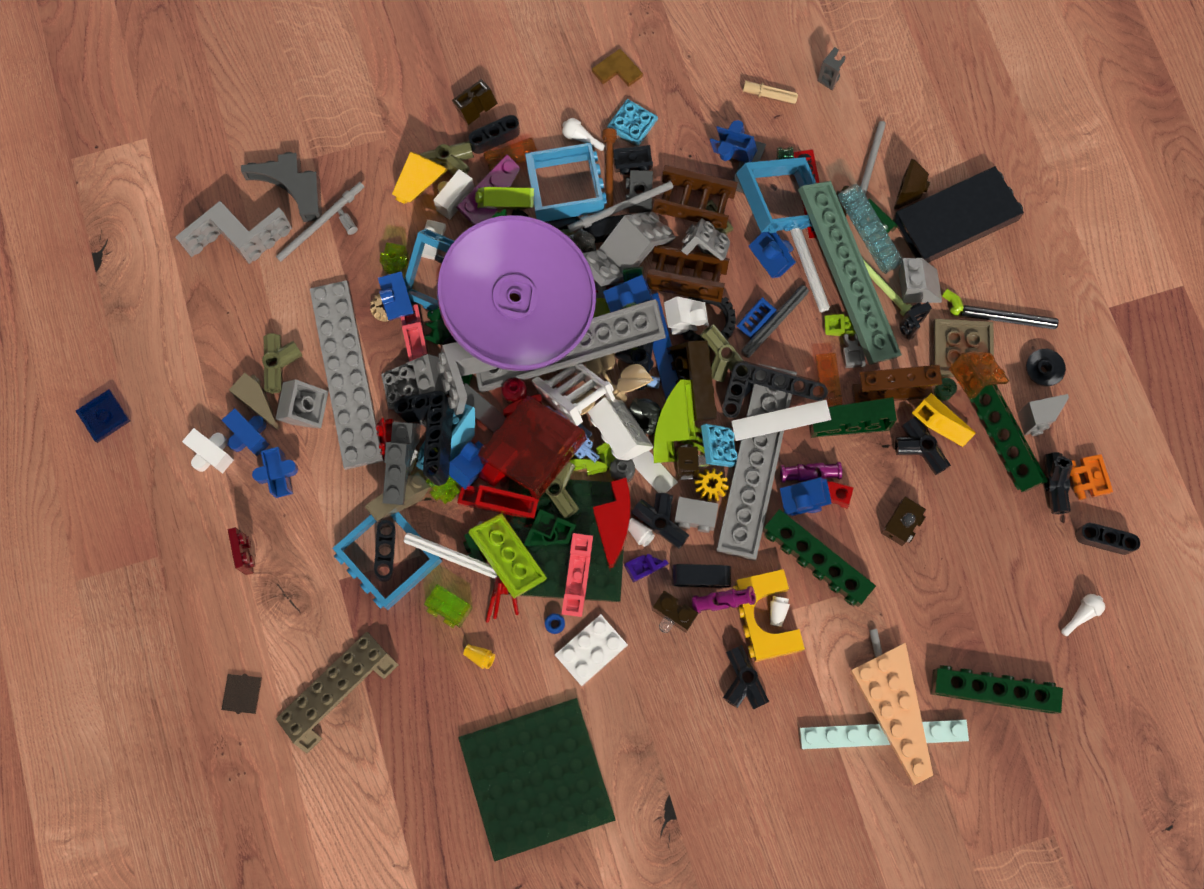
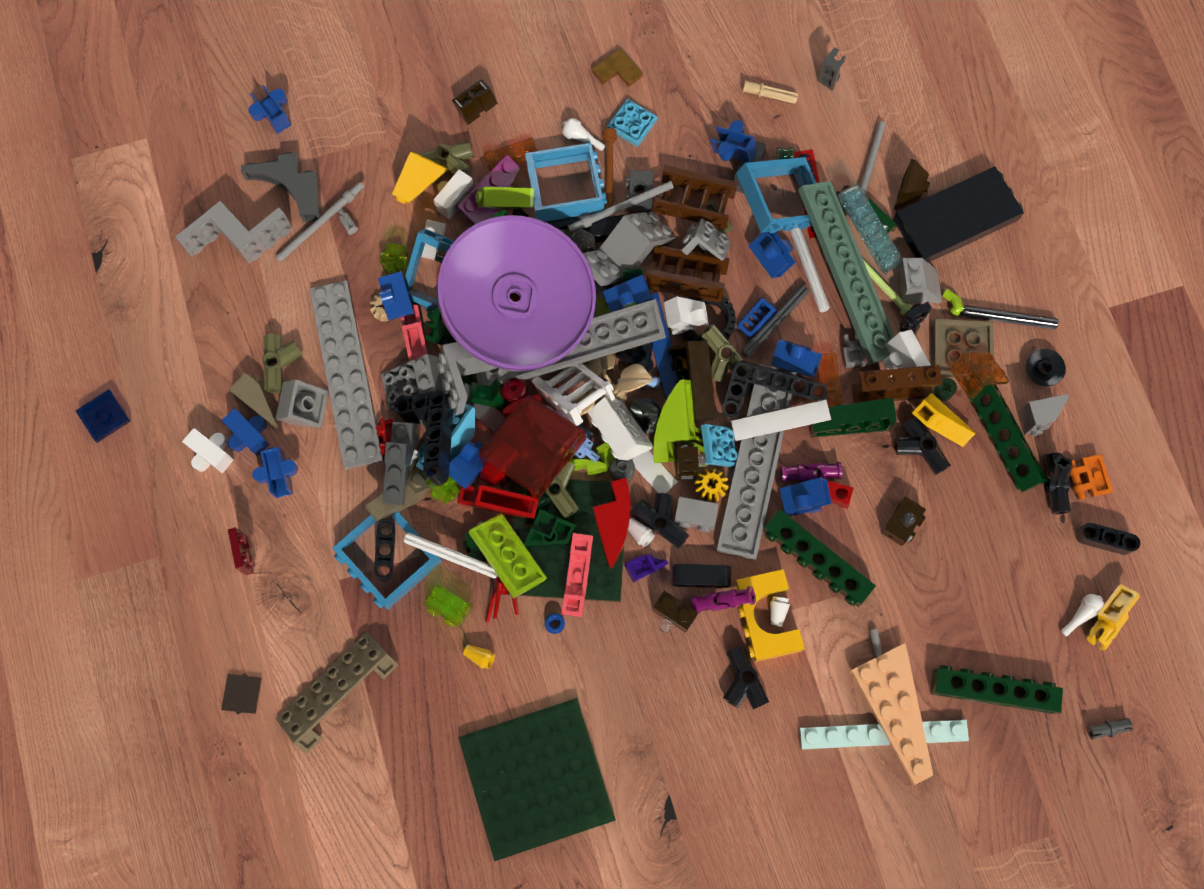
black beam [469,115,520,154] -> none
white plate [555,614,628,686] -> none
black bracket [613,145,653,175] -> none
lime slope [825,314,856,336] -> none
none -> blue piece [248,85,291,134]
none -> dark green slope [469,378,507,409]
none -> blue piece [771,340,822,377]
none -> white piece [883,330,931,369]
none -> yellow plate [1087,584,1140,651]
none -> dark grey pin [1087,718,1133,740]

